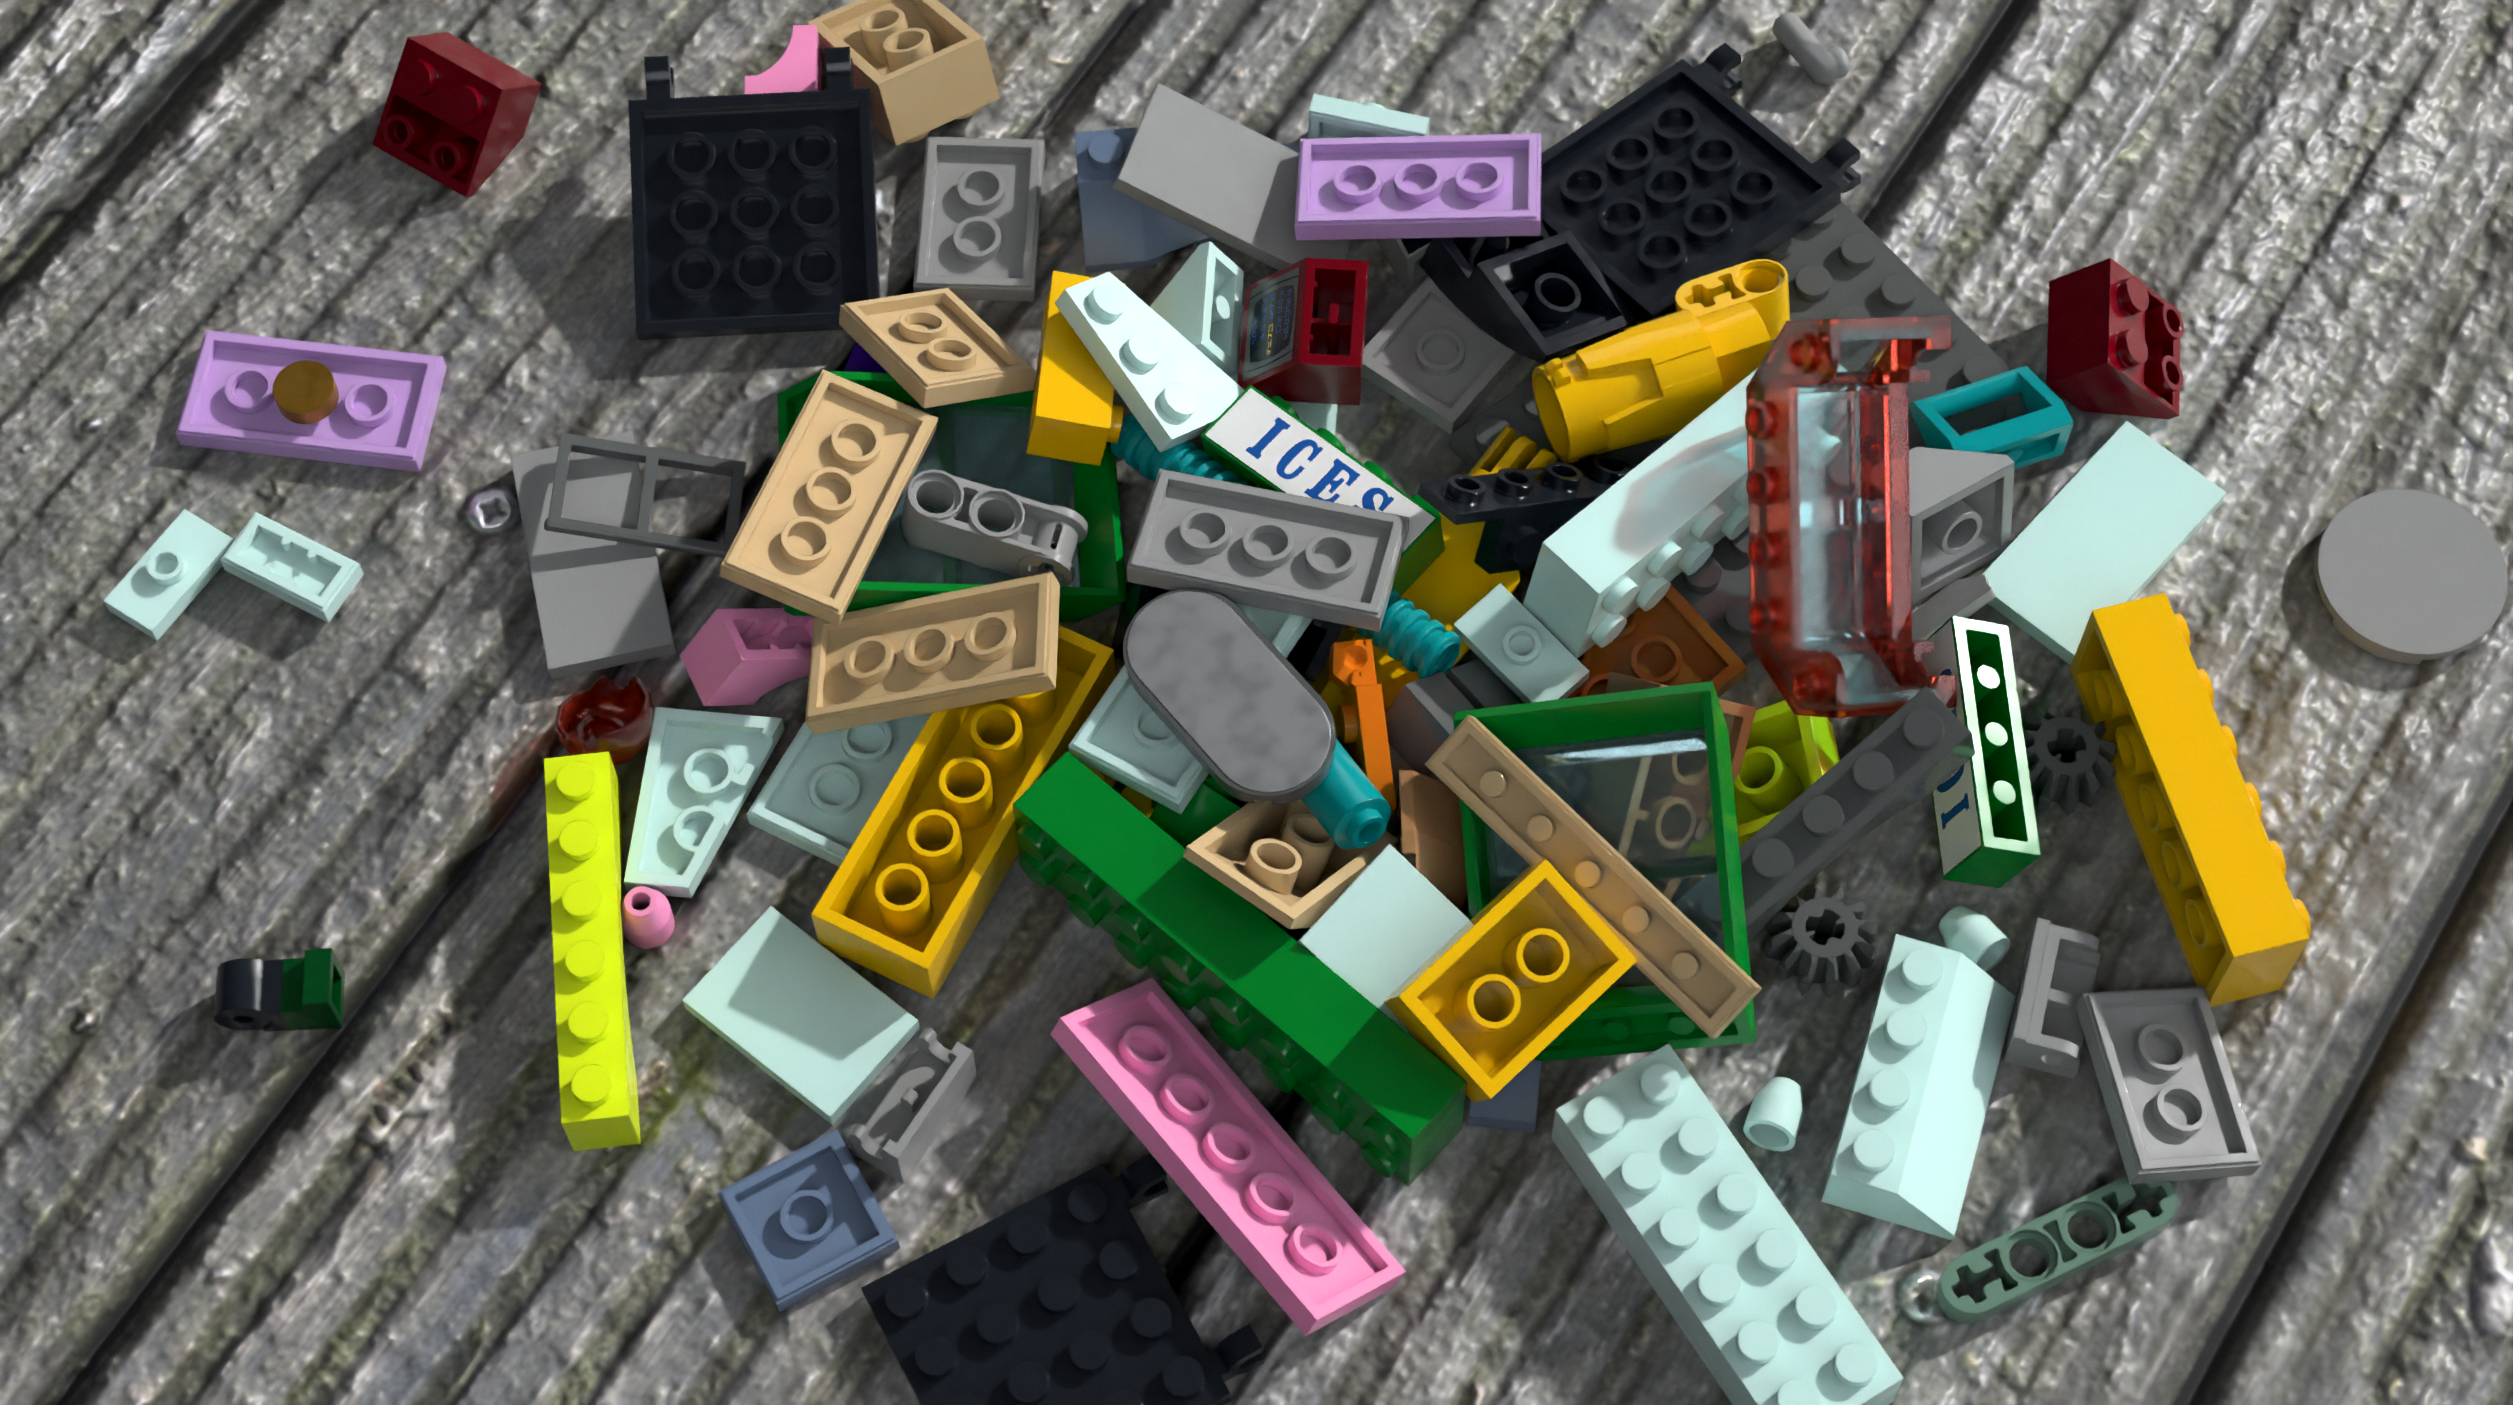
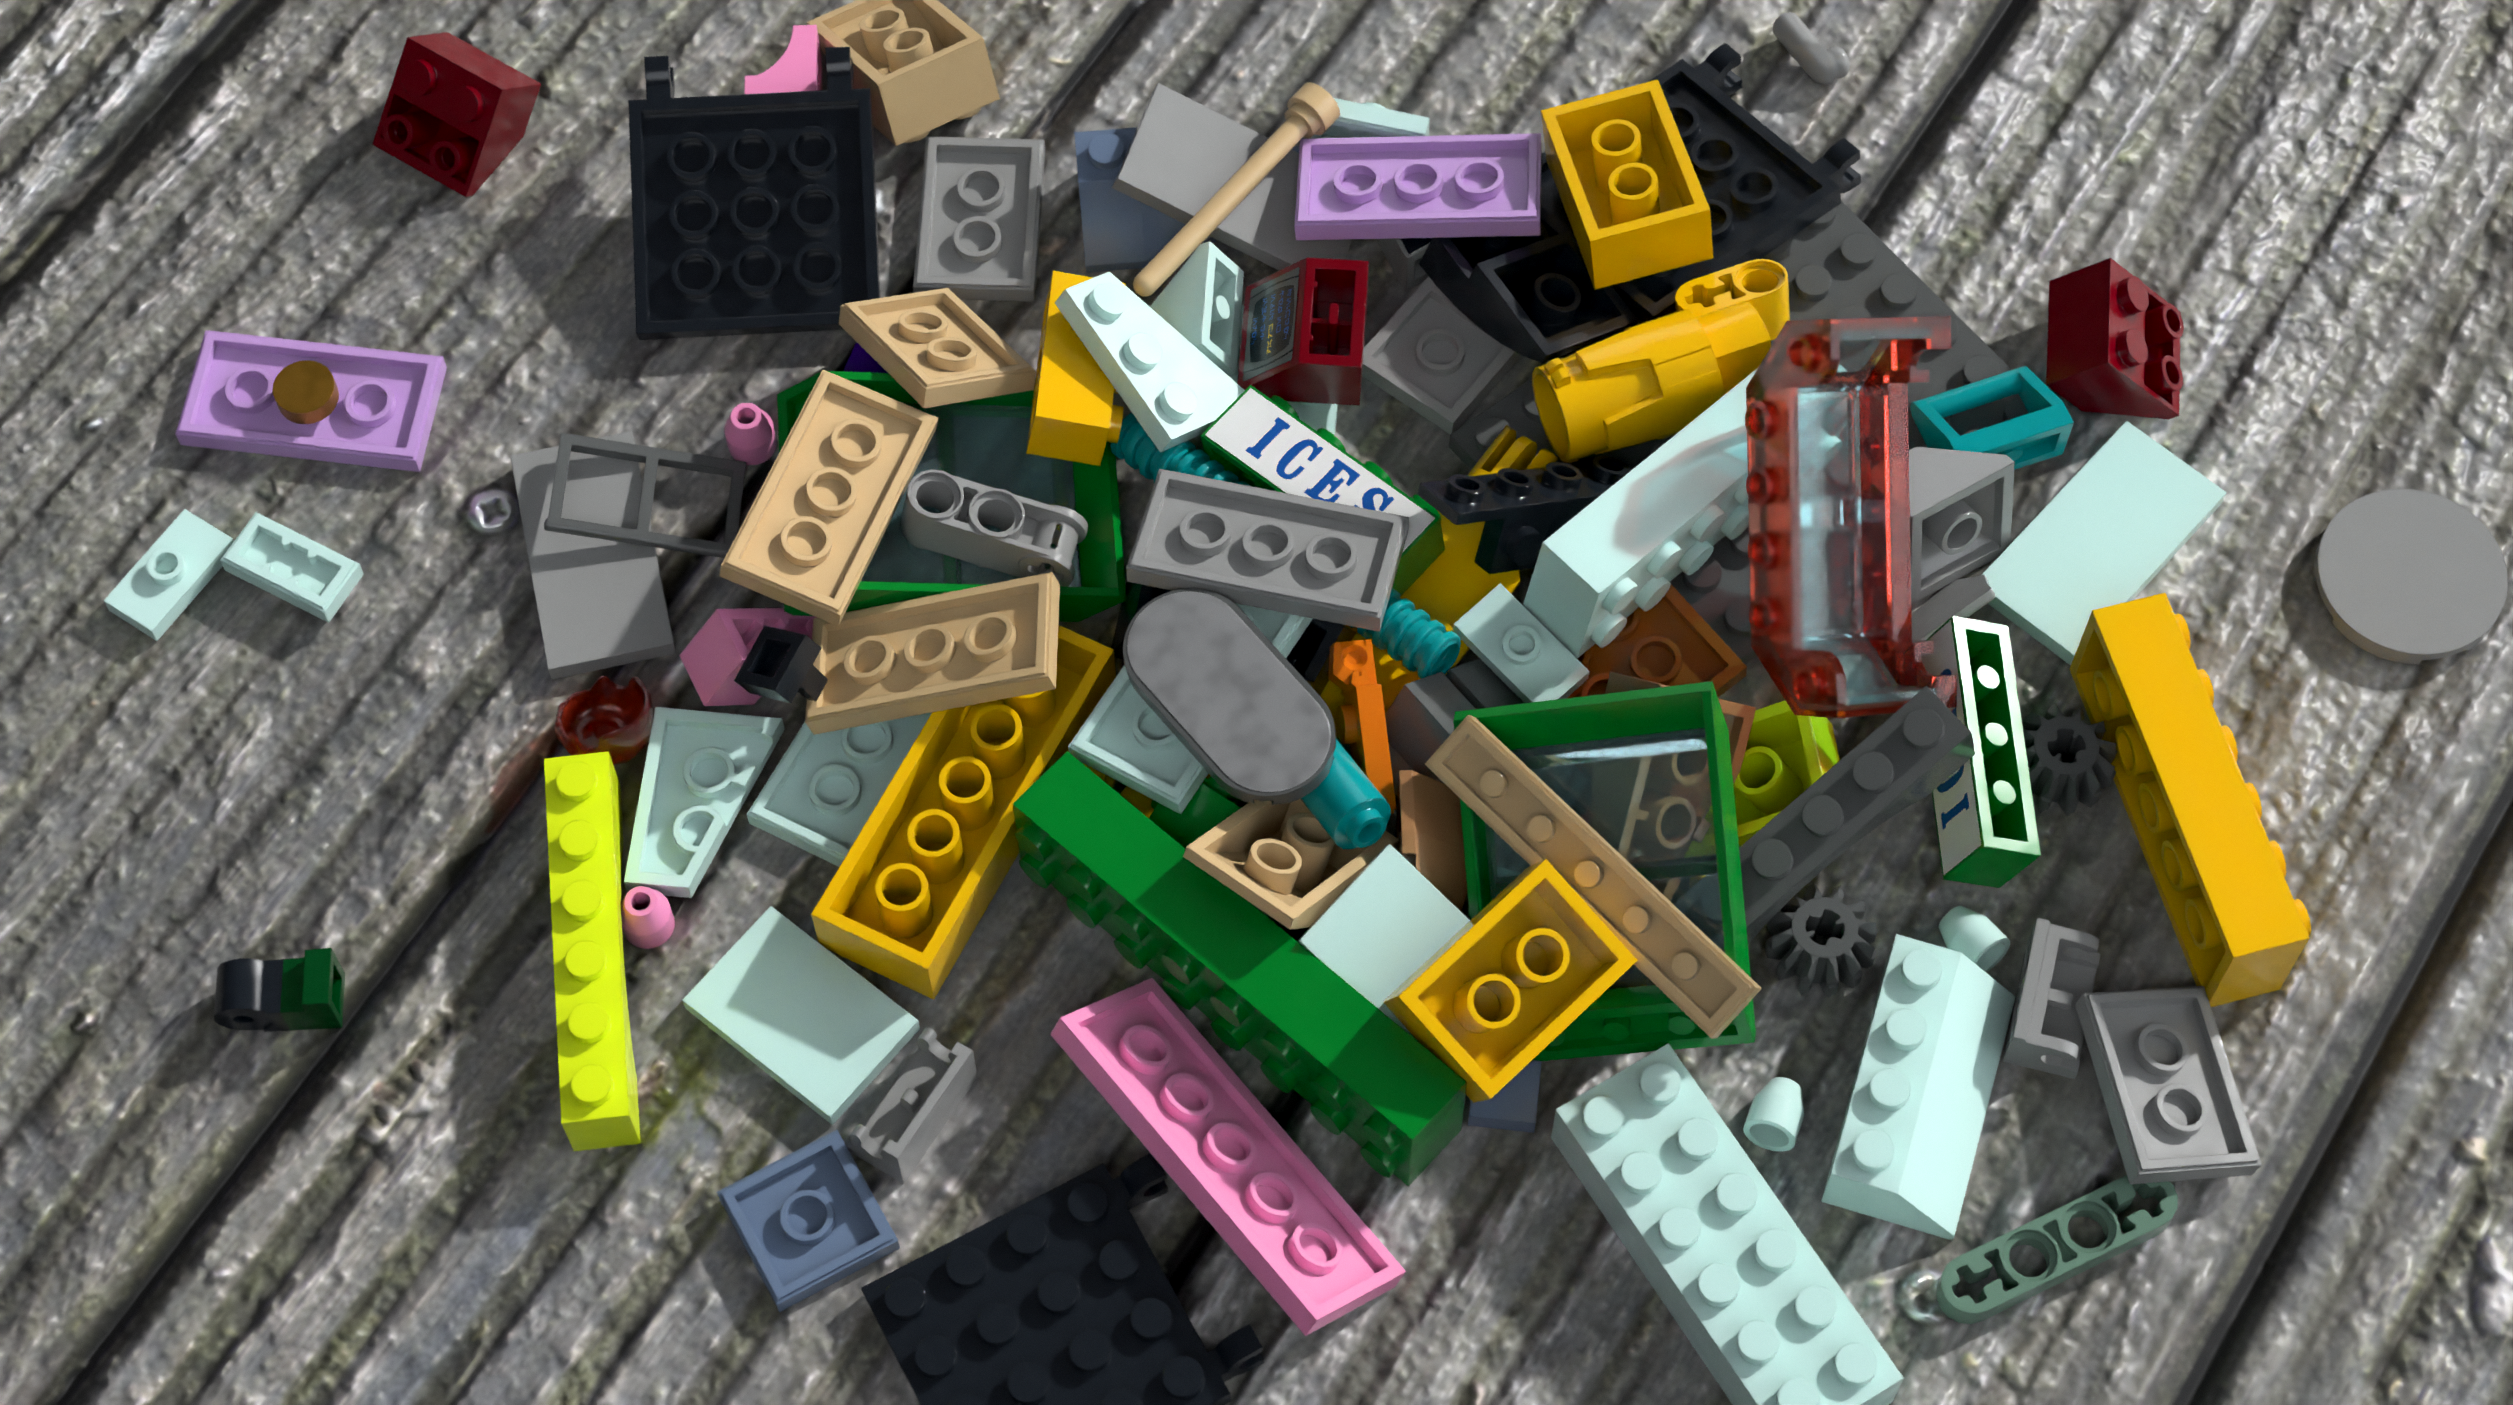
none -> bright pink hose [724,403,777,465]
none -> black tile [734,625,828,703]
none -> tan piece [1133,82,1340,297]
none -> yellow brick [1541,79,1713,290]

